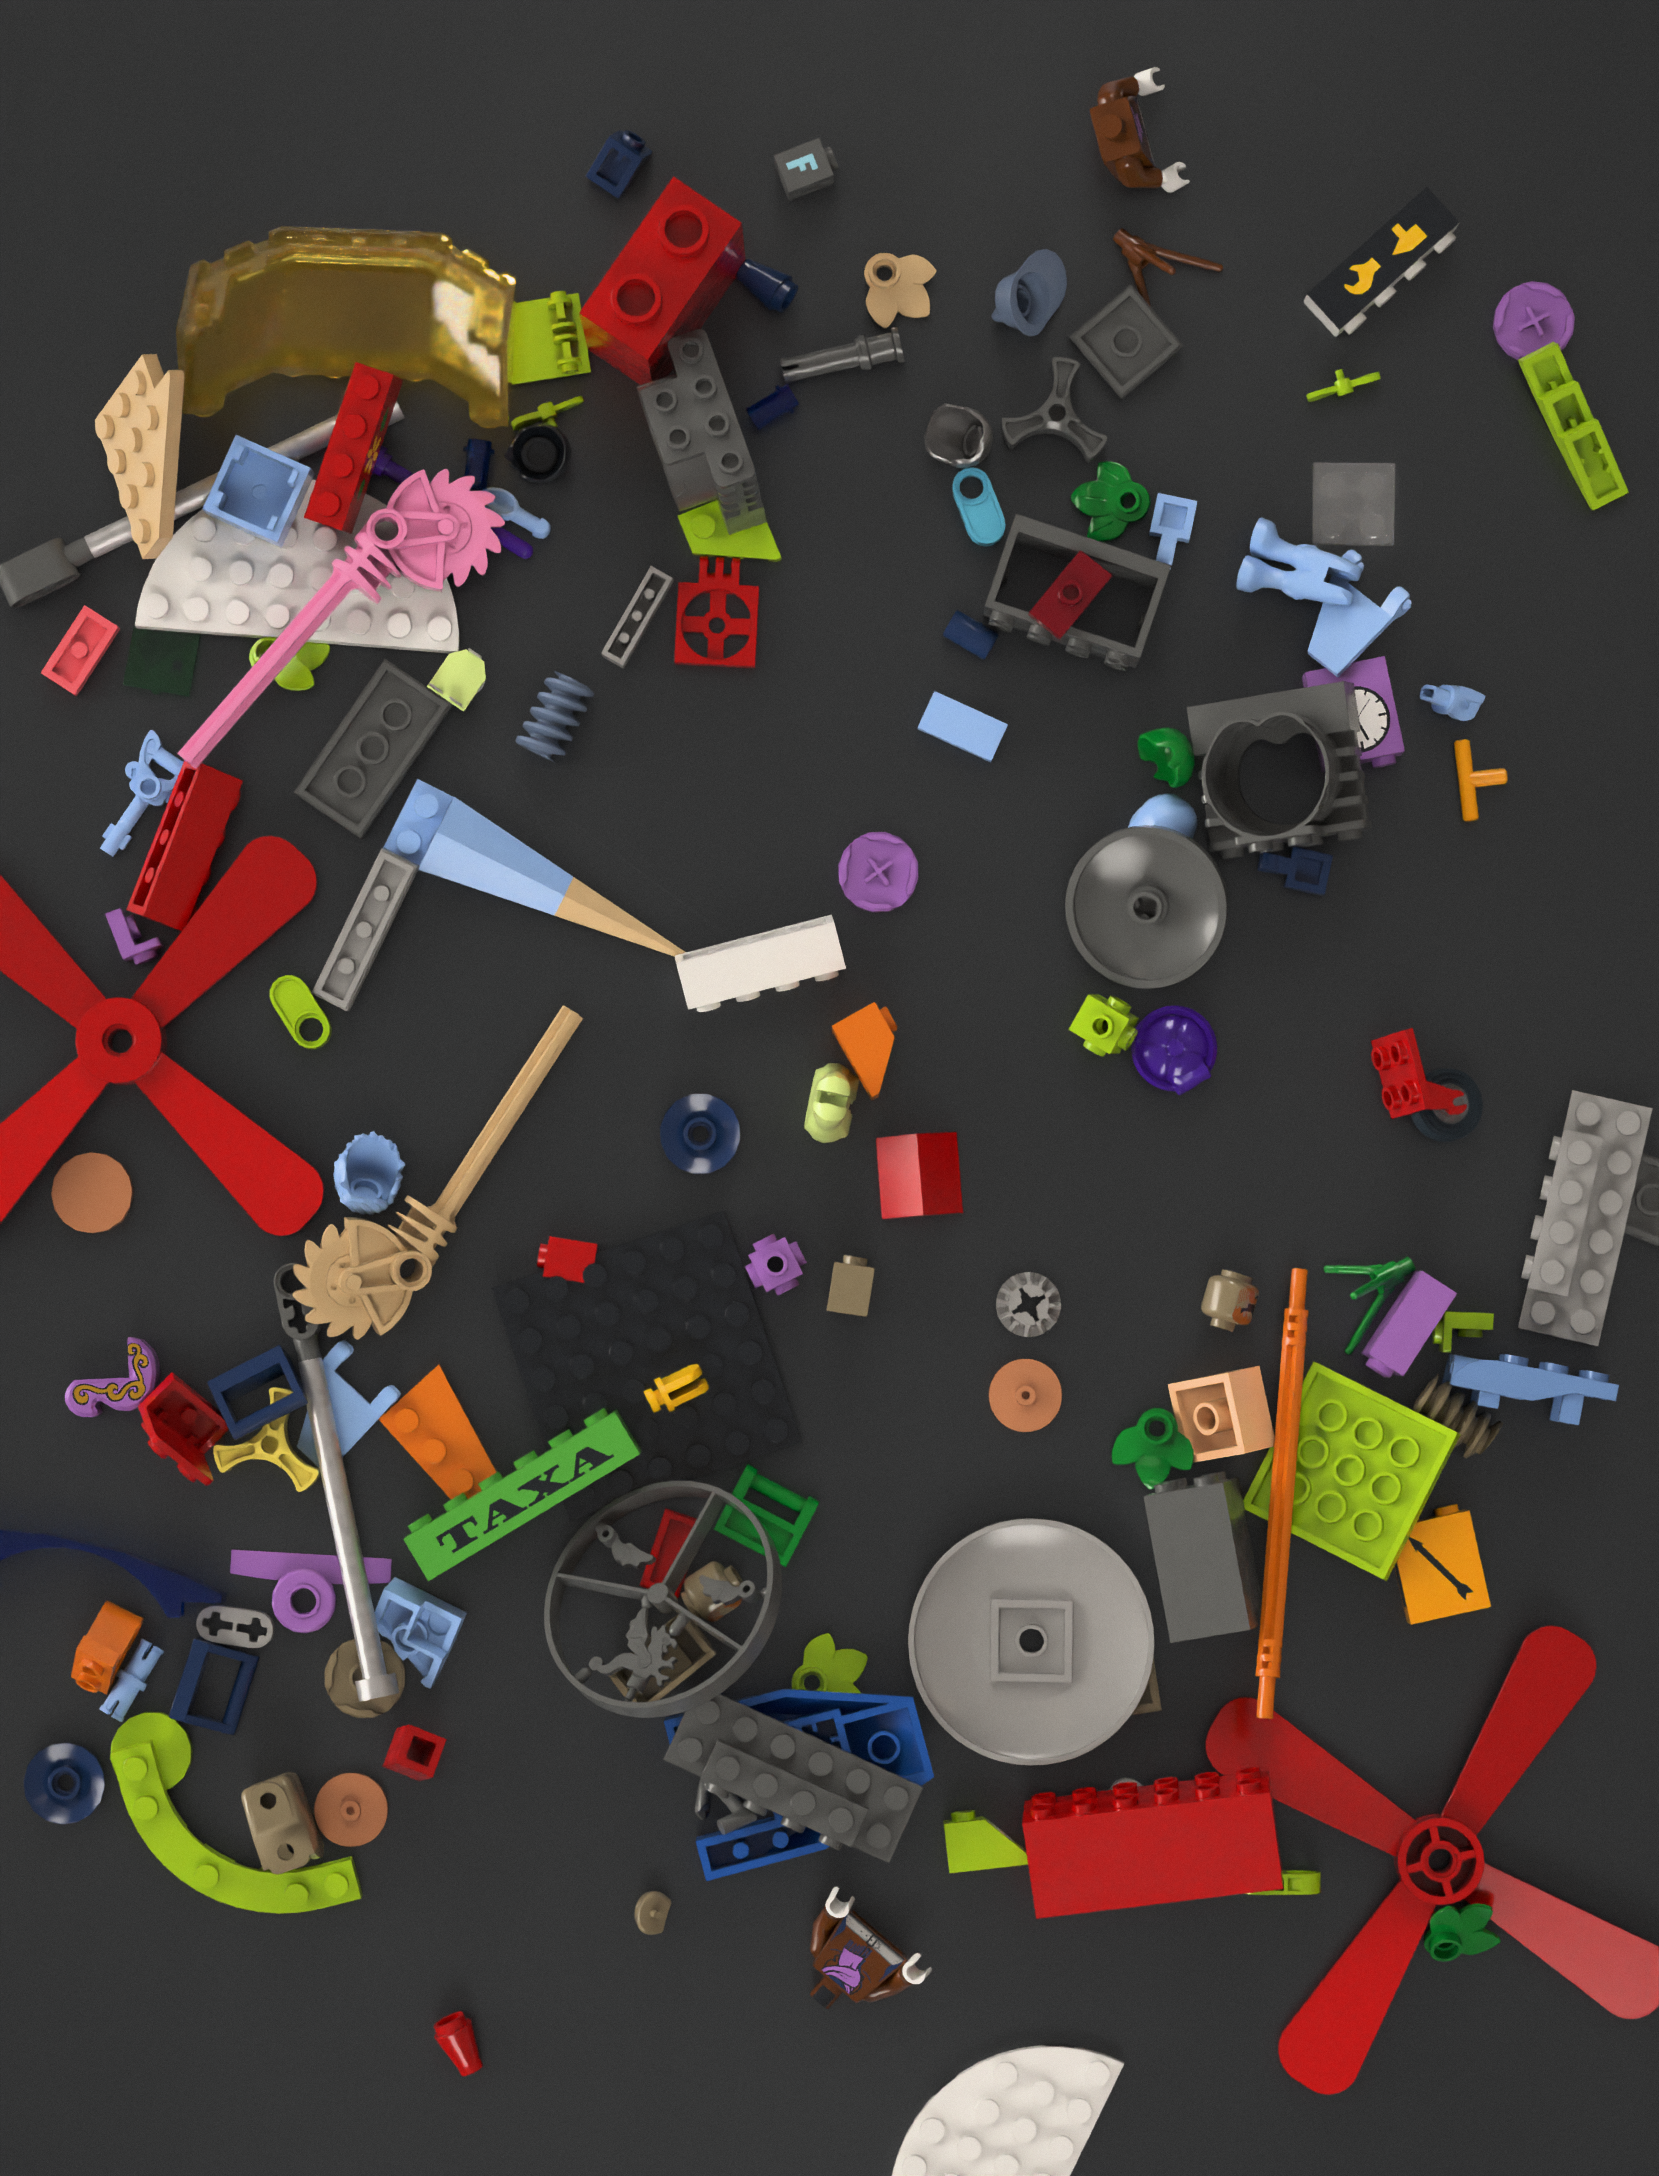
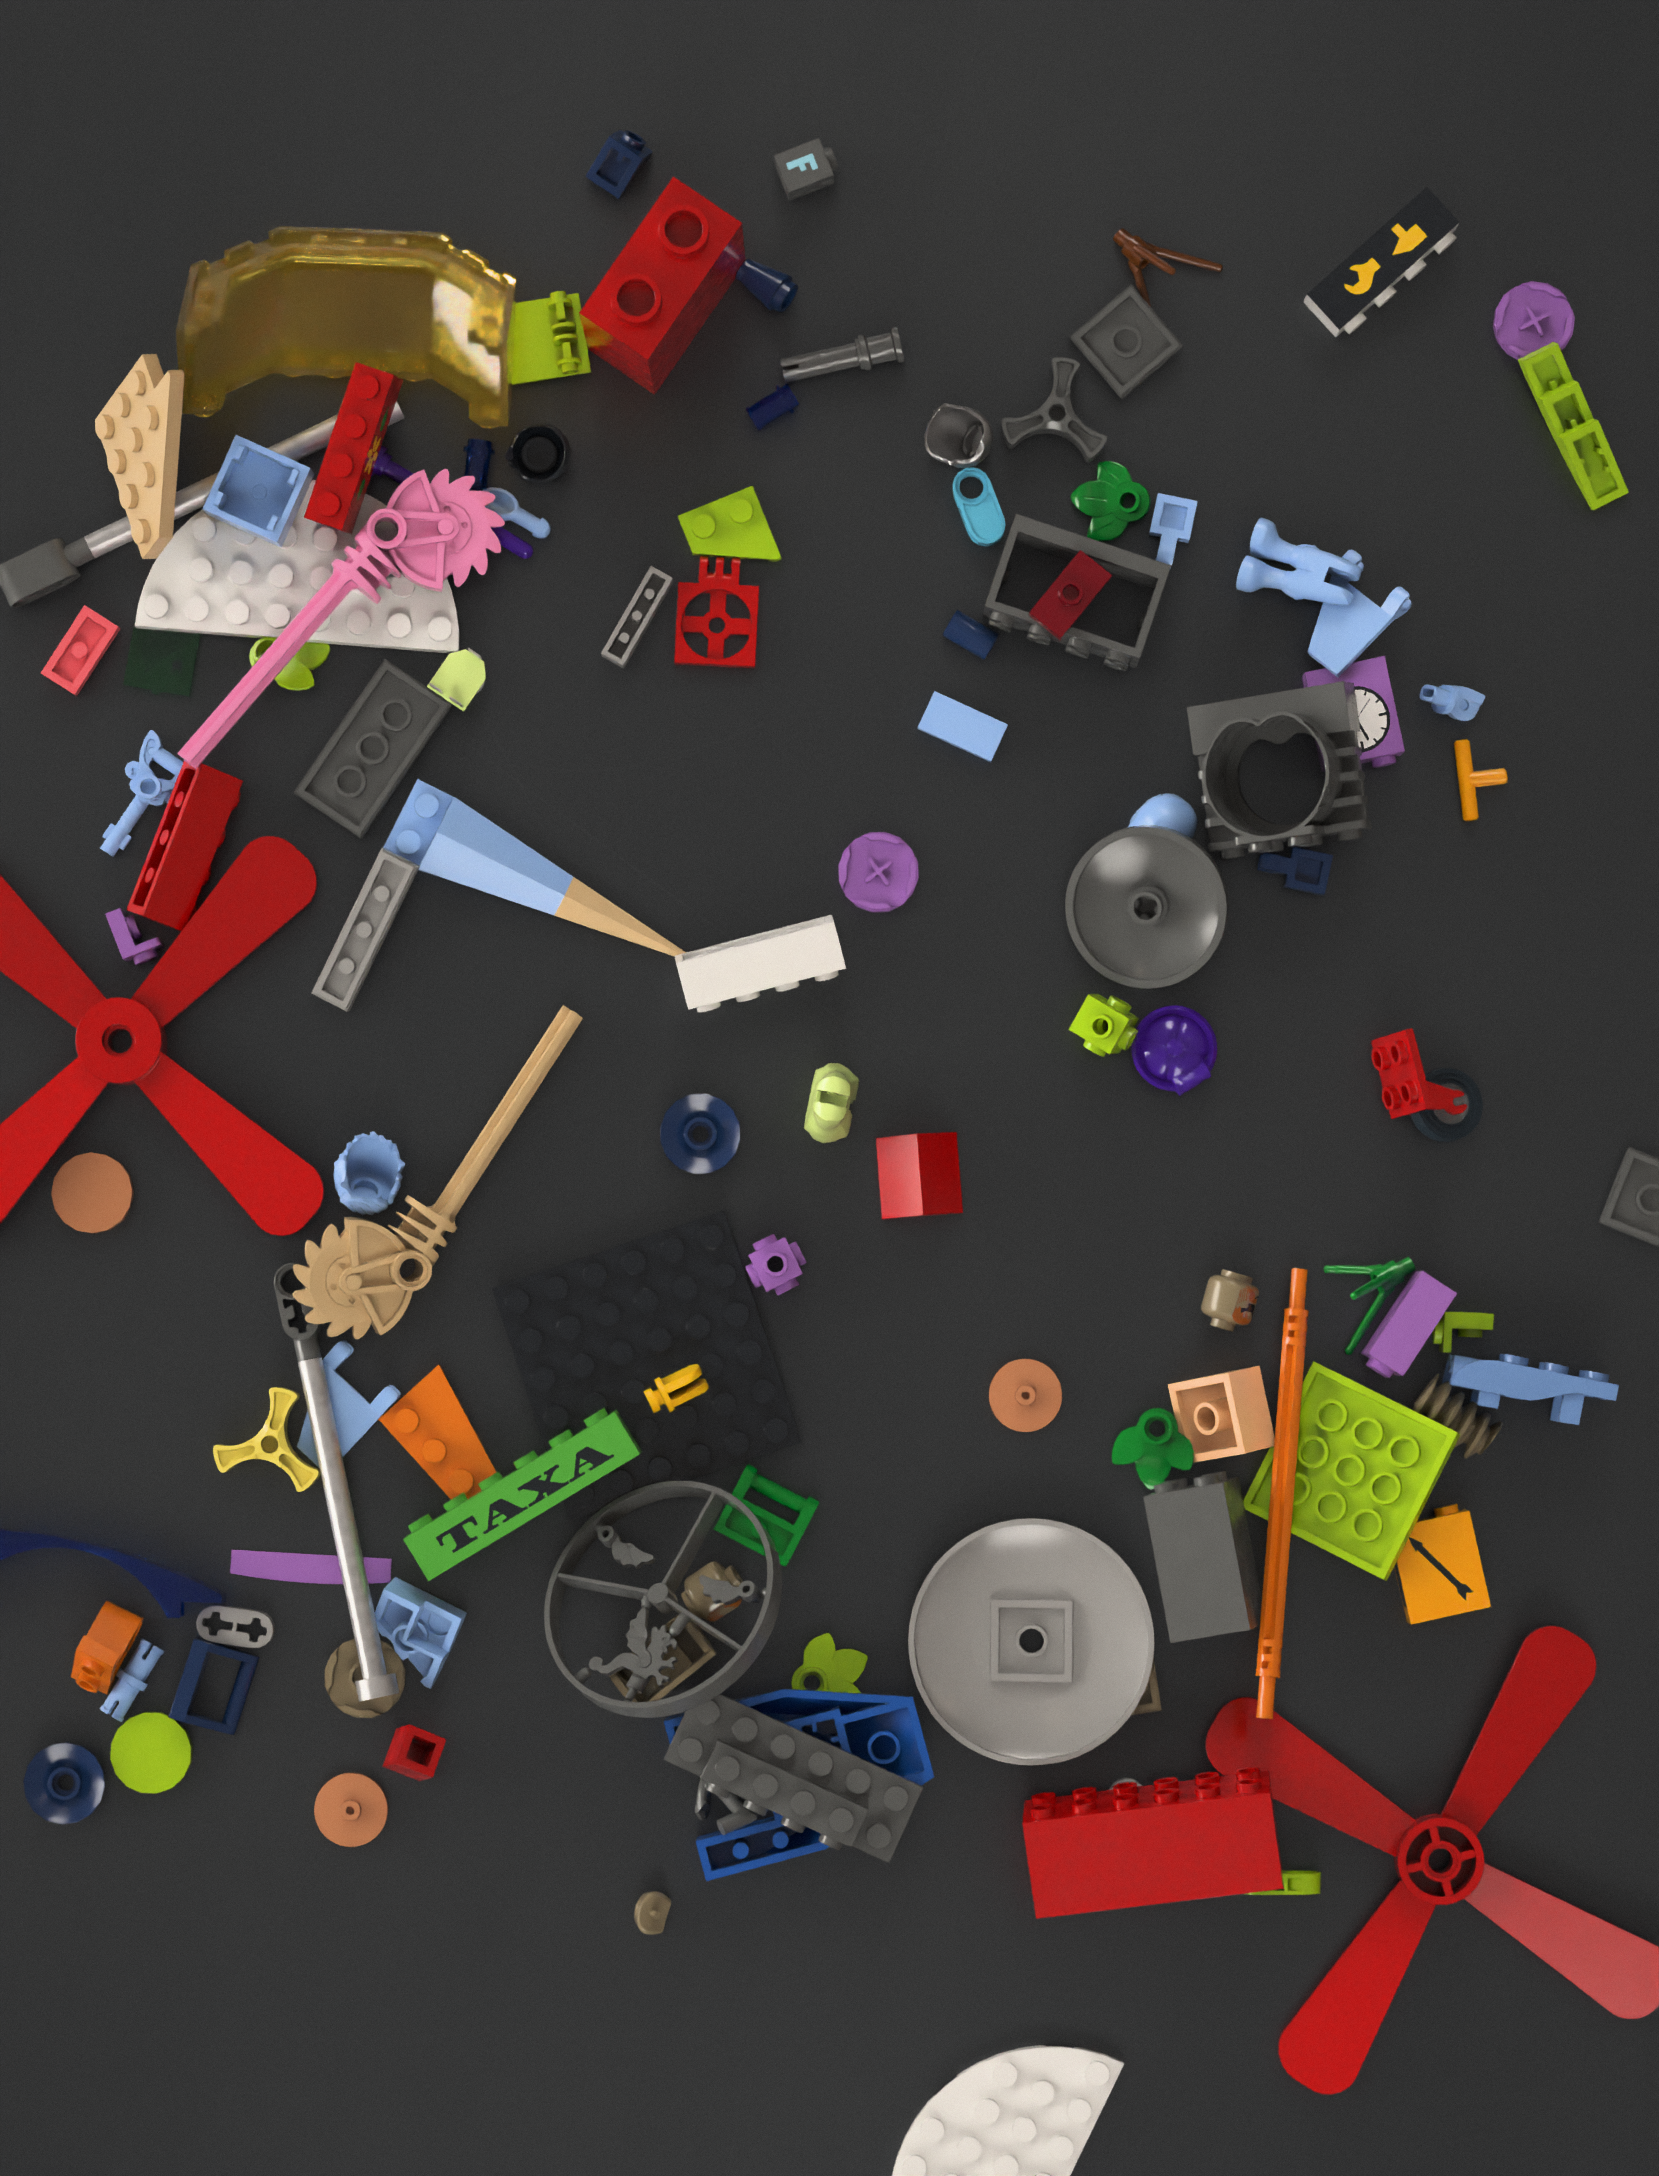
medium lavender animal [65,1337,161,1417] -> none
lime plate [111,1740,363,1914] -> none
red bracket [138,1372,229,1486] -> none
dark blue tile [207,1345,309,1440] -> none
dark tan piece [241,1771,324,1874] -> none
lime piece [270,975,332,1049] -> none
medium lavender piece [271,1568,336,1633] -> none
red cone [433,2011,483,2076] -> none
lime piece [511,396,584,431] -> none
sand blue piece [515,671,595,762] -> none
red brick [537,1236,598,1283] -> none
dark grey hose [637,329,767,535] -> none
red tile [639,1508,698,1599] -> none
torso [810,1887,932,2009] -> none
dark tan brick [827,1255,875,1317] -> none
orange slope [832,1002,898,1101] -> none
tan plate [864,253,936,329] -> none
lime slope [943,1810,1028,1873] -> none
sand blue piece [991,249,1067,337] -> none
light grey gear [996,1272,1061,1337] -> none
reddish brown torso [1089,67,1190,193] -> none
green hair [1137,727,1194,788] -> none
lime piece [1306,369,1381,402] -> none
clear plate [1312,462,1395,546] -> none
green plate [1423,1904,1501,1962] -> none
light grey plate [1518,1090,1653,1347] -> none

